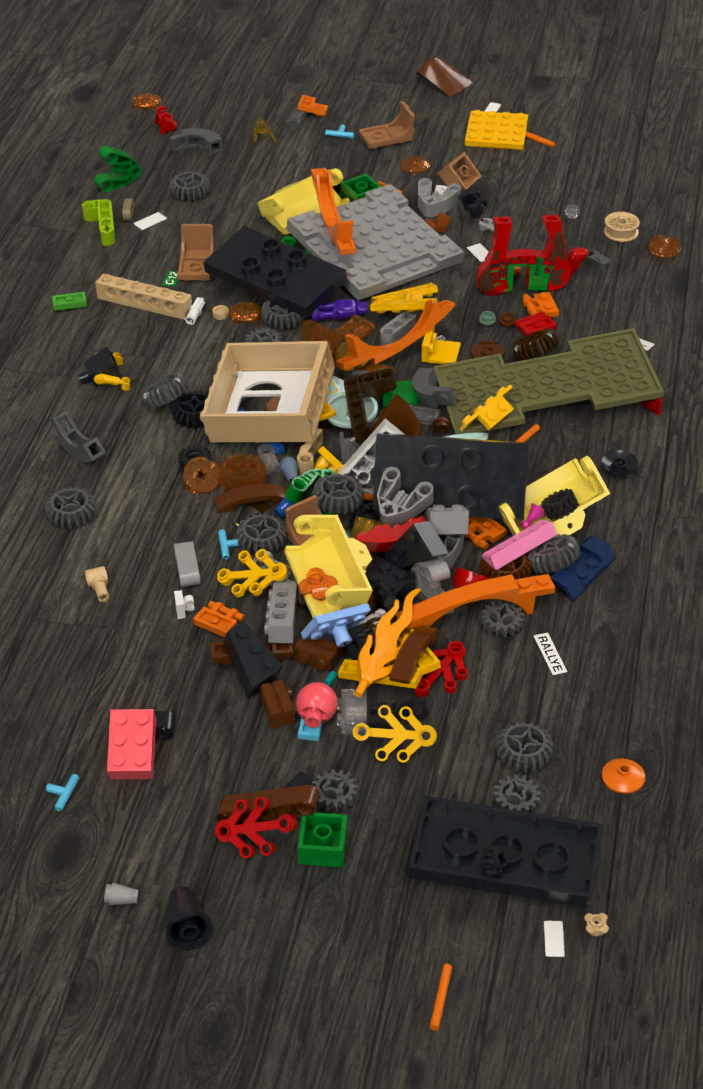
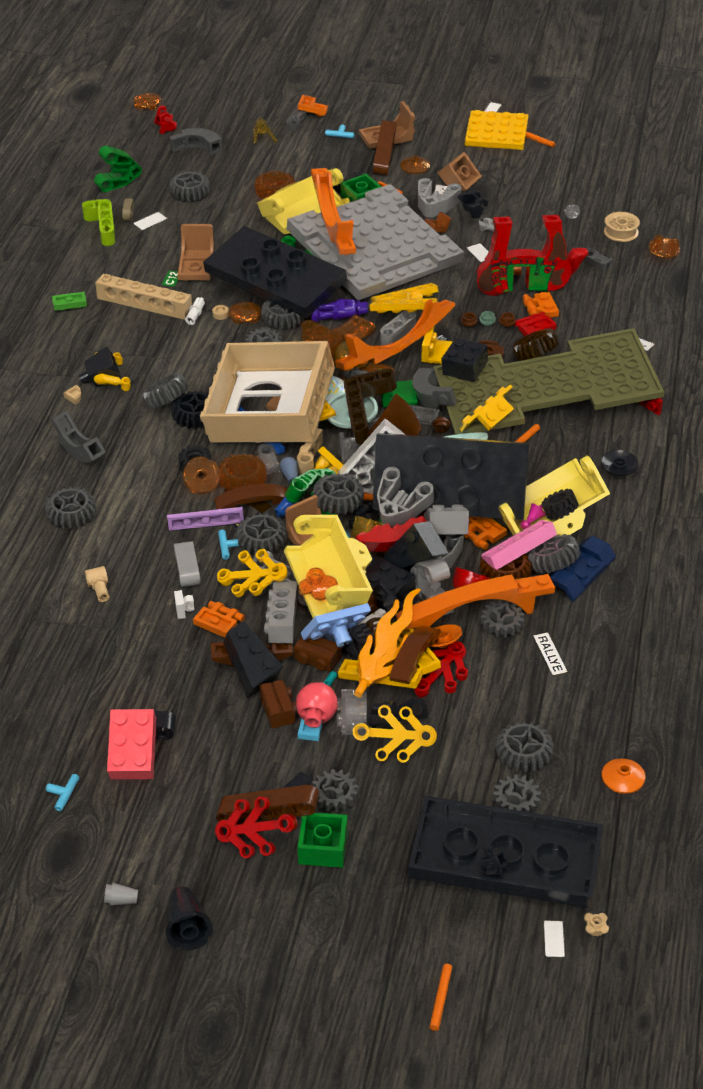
reddish brown piece [416,56,472,97] -> none
none -> tan tile [64,385,82,405]
none -> lavender slope [167,507,244,531]
none -> clear orange gear [255,170,295,199]
none -> reddish brown beam [373,120,397,176]
none -> orange dish [428,624,462,648]
none -> black brick [441,338,488,382]
none -> reddish brown plate [461,312,478,327]

